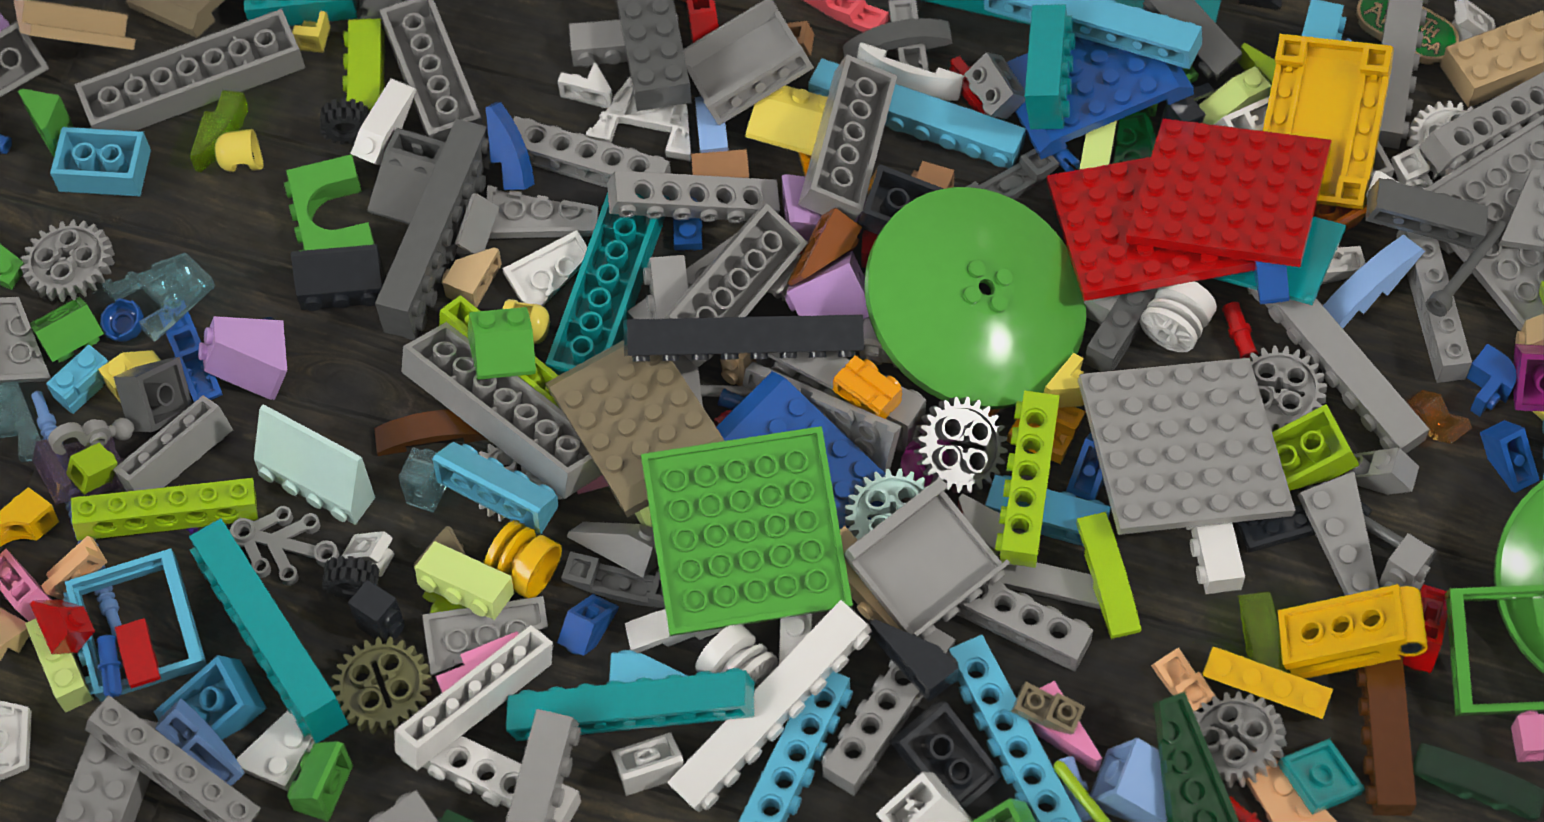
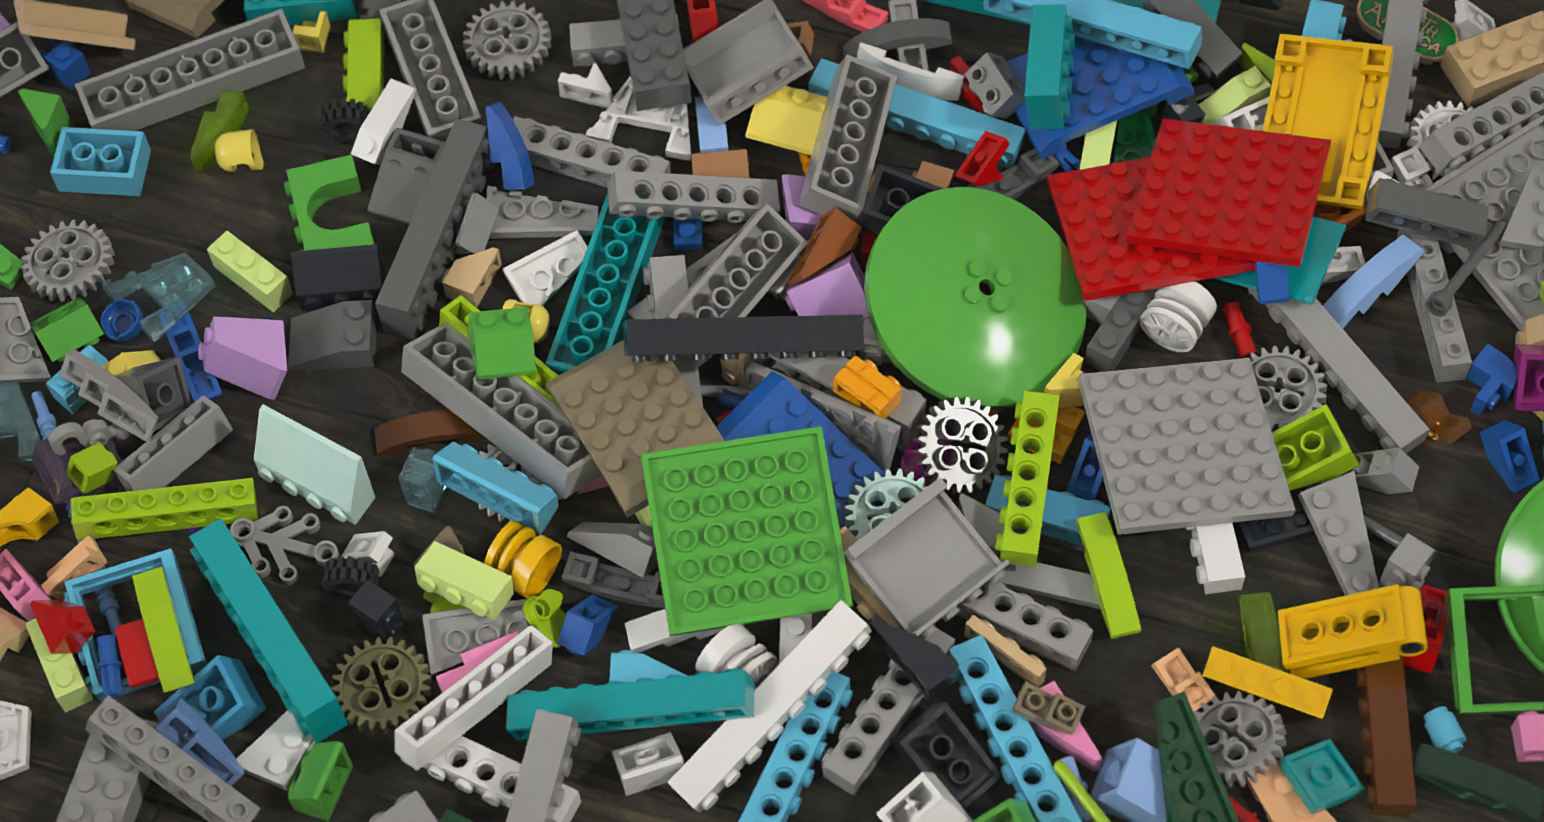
none -> blue brick [38,39,91,90]
none -> light grey slope [59,348,159,442]
none -> lime slope [132,567,195,693]
none -> yellowish green brick [207,231,293,312]
none -> dark grey slope [288,300,377,370]
none -> light grey gear [463,1,551,80]
none -> lime plate [523,589,566,648]
none -> red slope [955,131,1010,186]
none -> tan plate [964,615,1046,688]
none -> medium azure brick [1423,706,1466,756]

